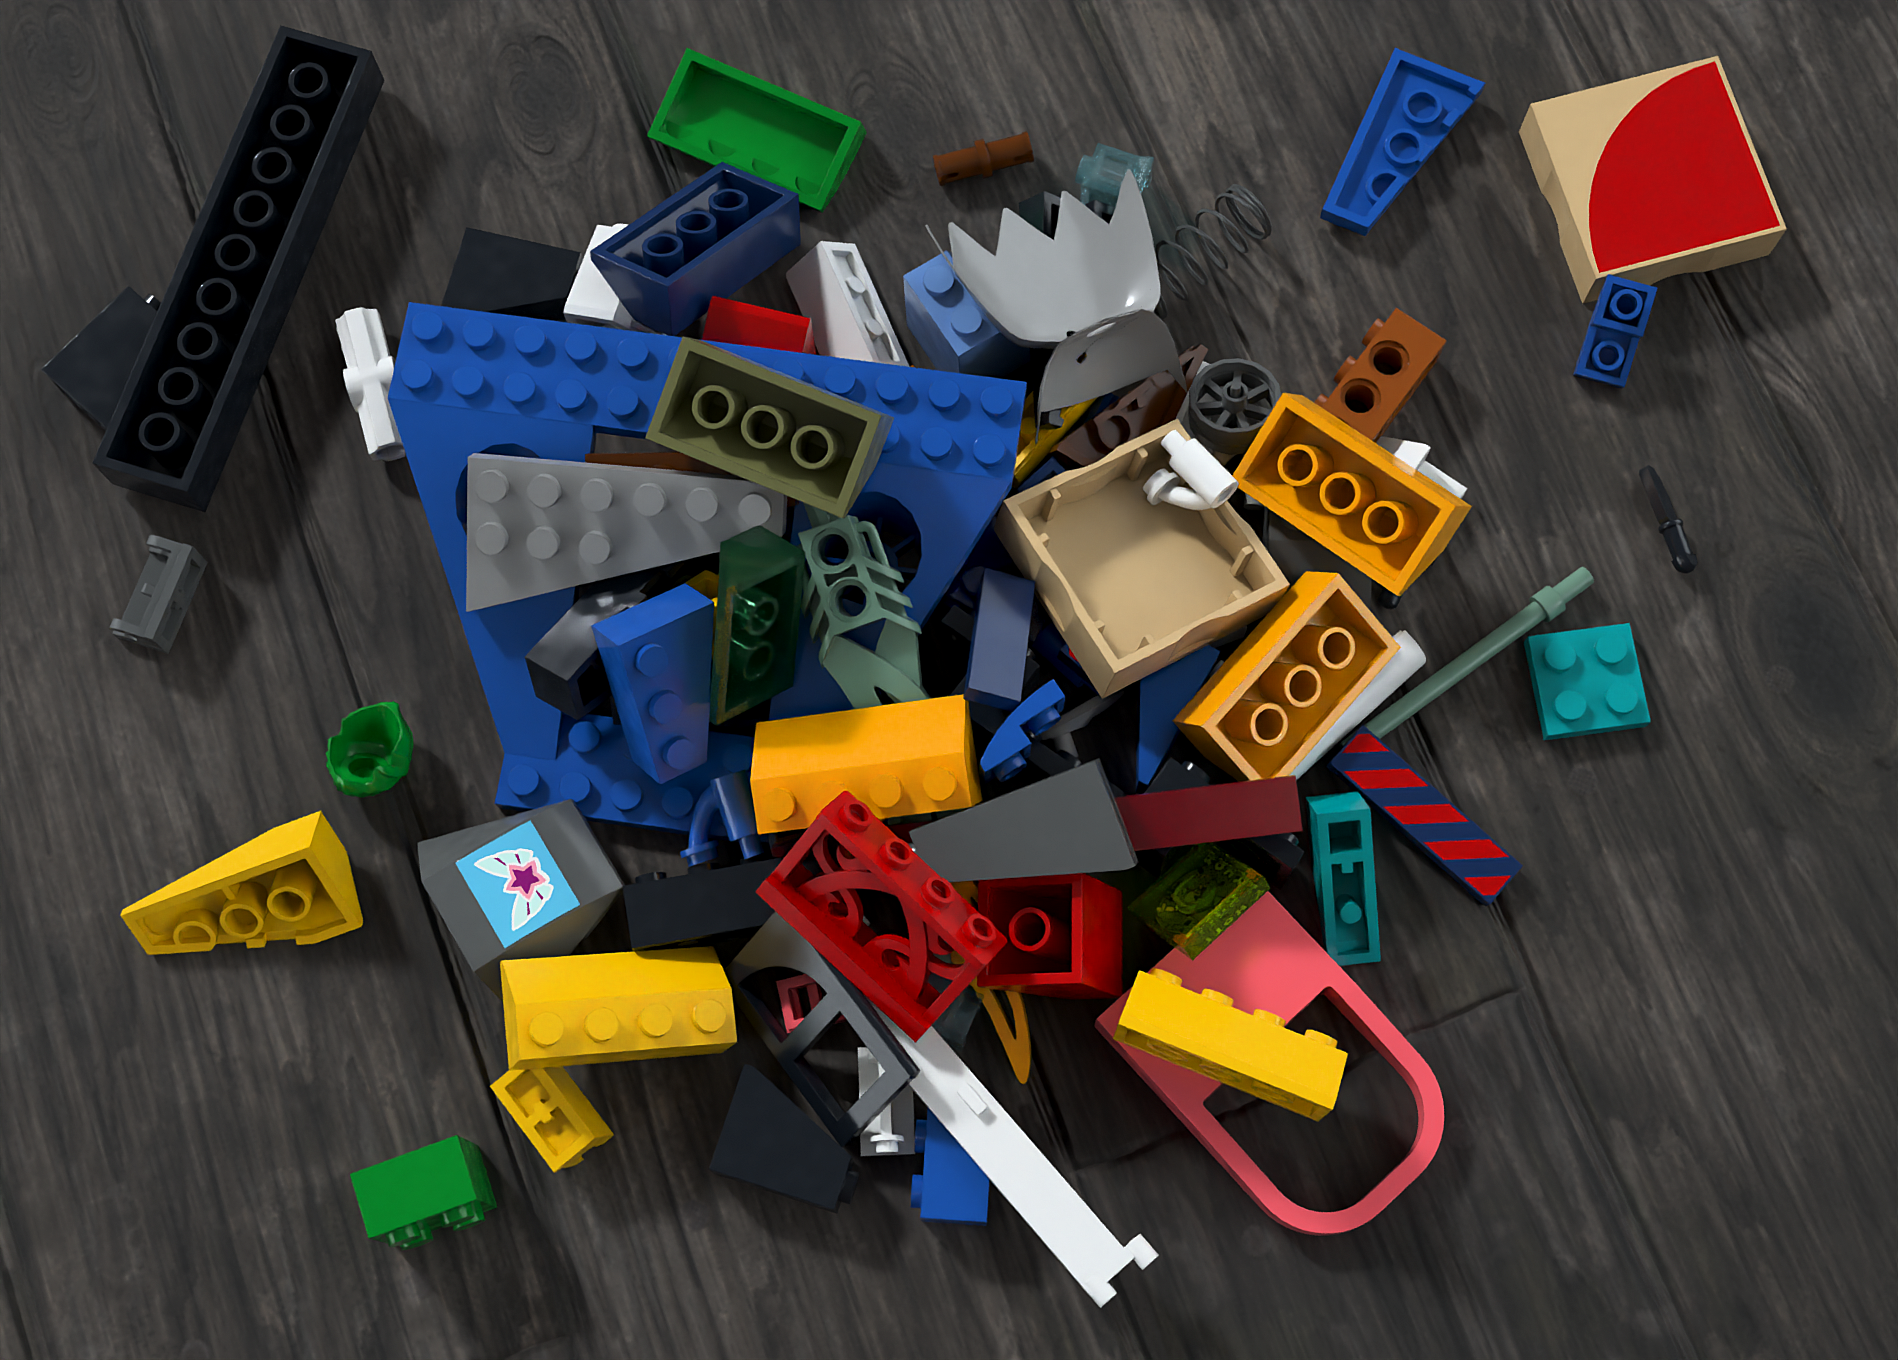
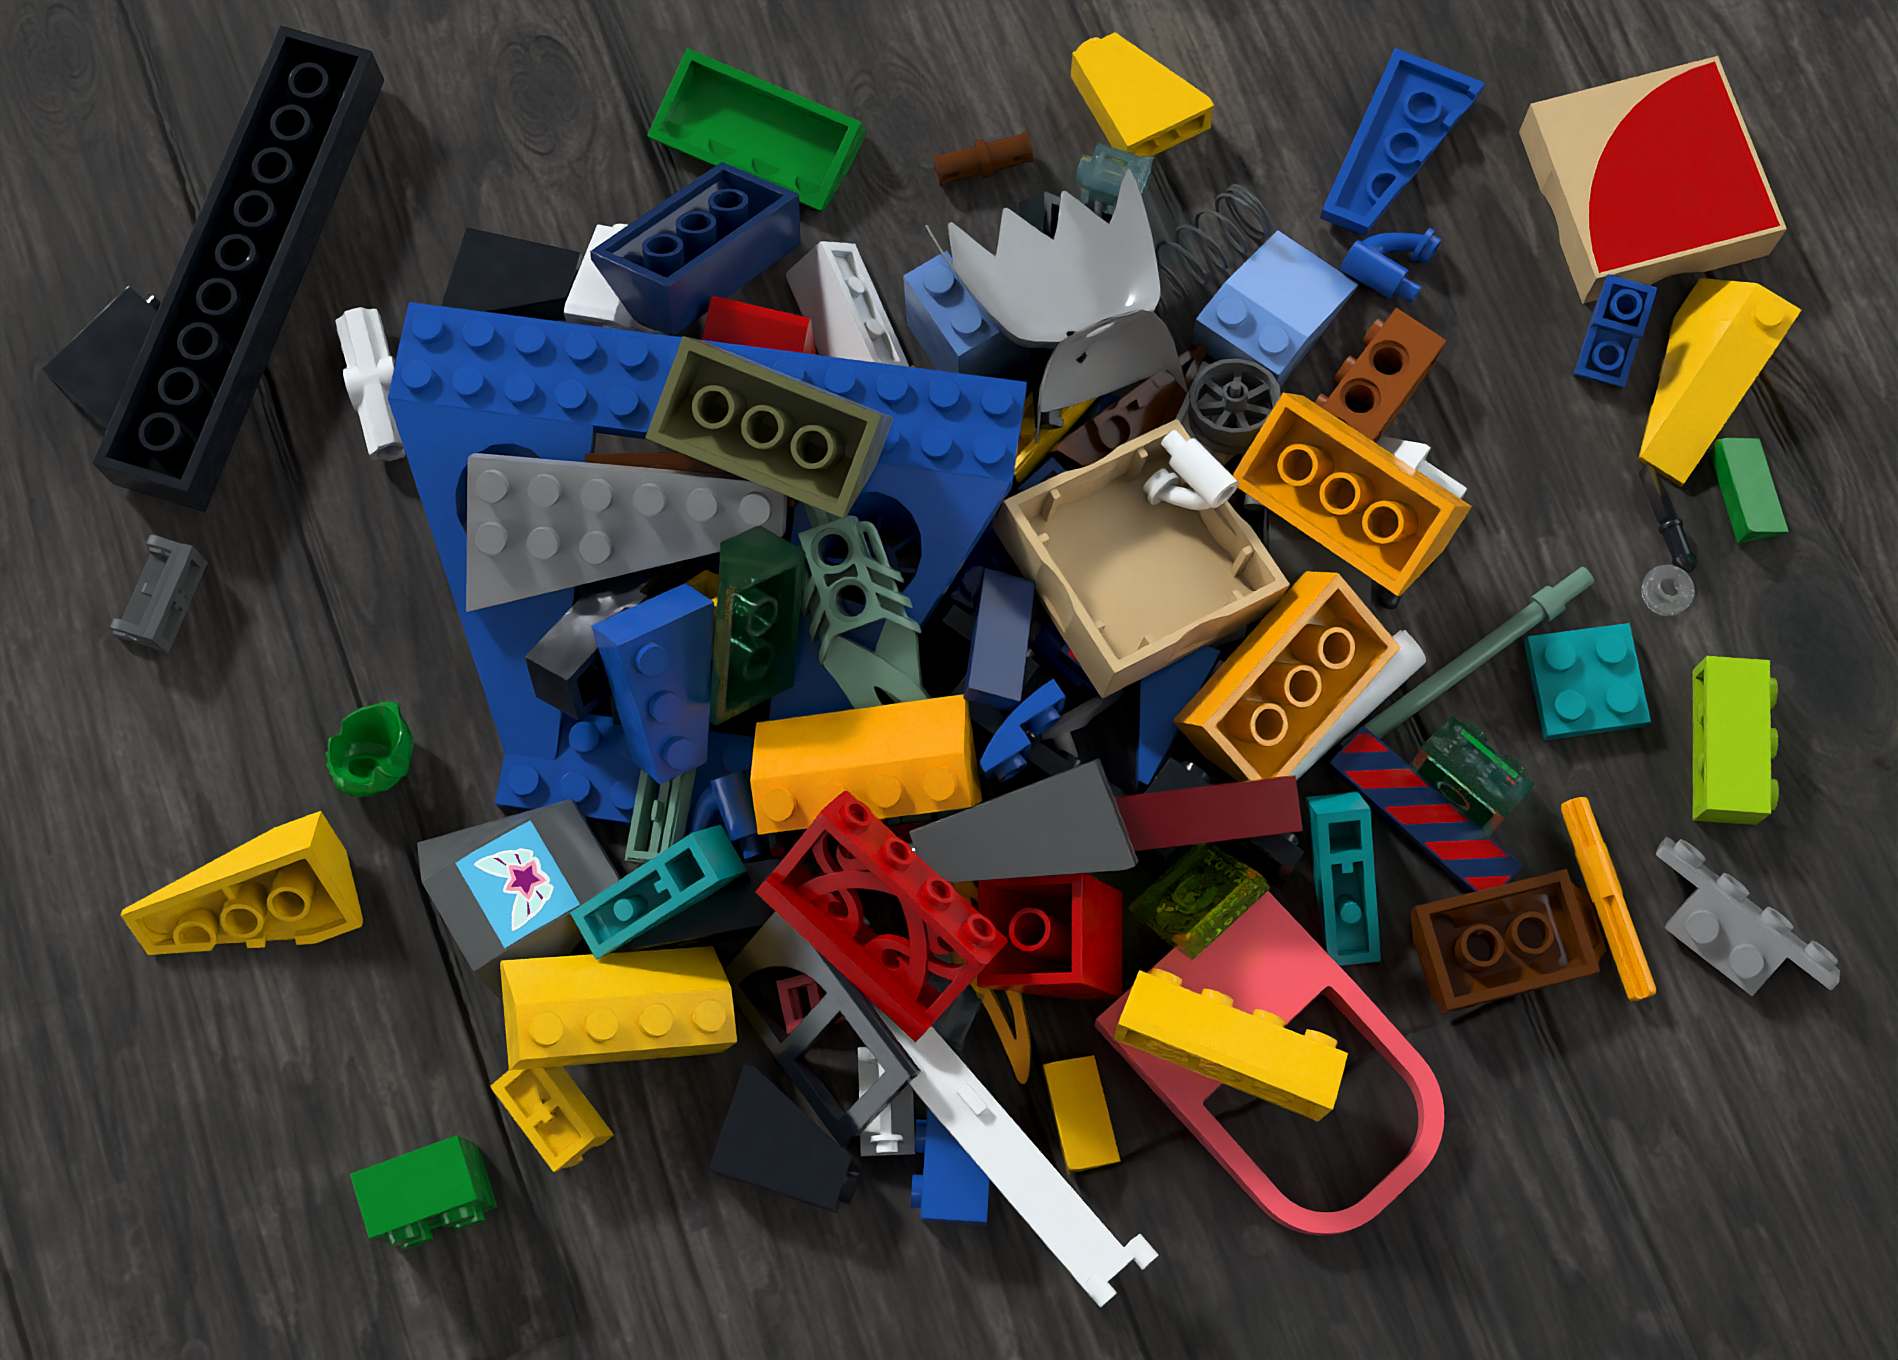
none -> teal slope [570,825,747,960]
none -> sand green tile [624,767,697,865]
none -> yellow slope [1042,1055,1120,1174]
none -> yellow slope [1071,32,1214,169]
none -> medium blue slope [1191,230,1359,388]
none -> blue plant [1340,228,1442,304]
none -> clear green slope [1410,716,1535,836]
none -> reddish brown slope [1410,869,1607,1014]
none -> light orange axle [1561,797,1656,1001]
none -> yellow wedge [1638,278,1801,487]
none -> clear plate [1641,565,1695,616]
none -> light grey bracket [1656,837,1840,996]
none -> lime brick [1693,656,1779,825]
none -> green slope [1709,438,1789,544]

